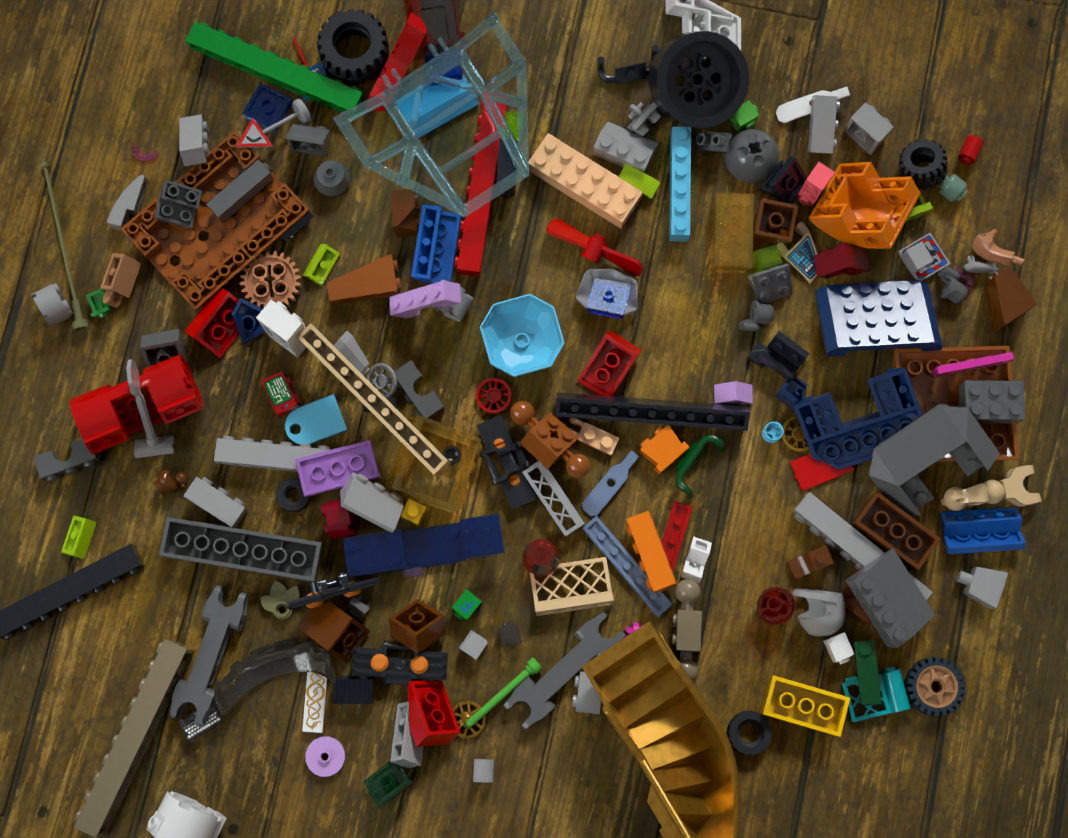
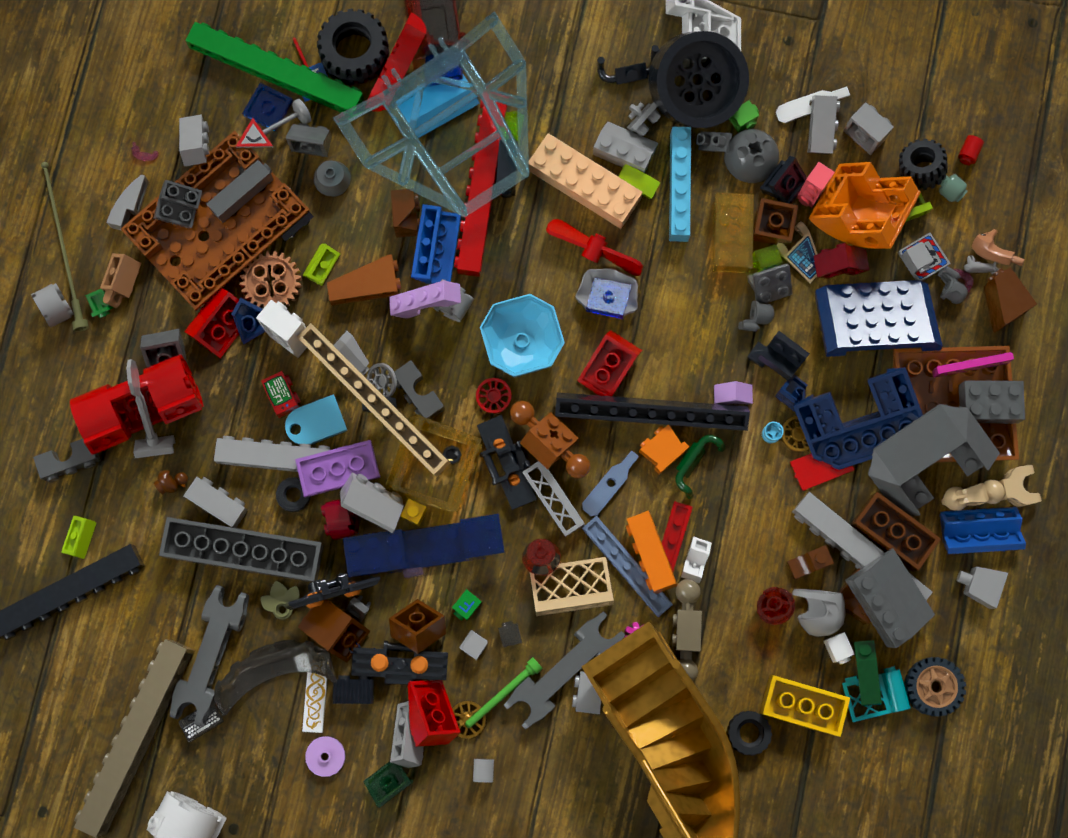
light nougat hinge [569,418,619,456] -> none

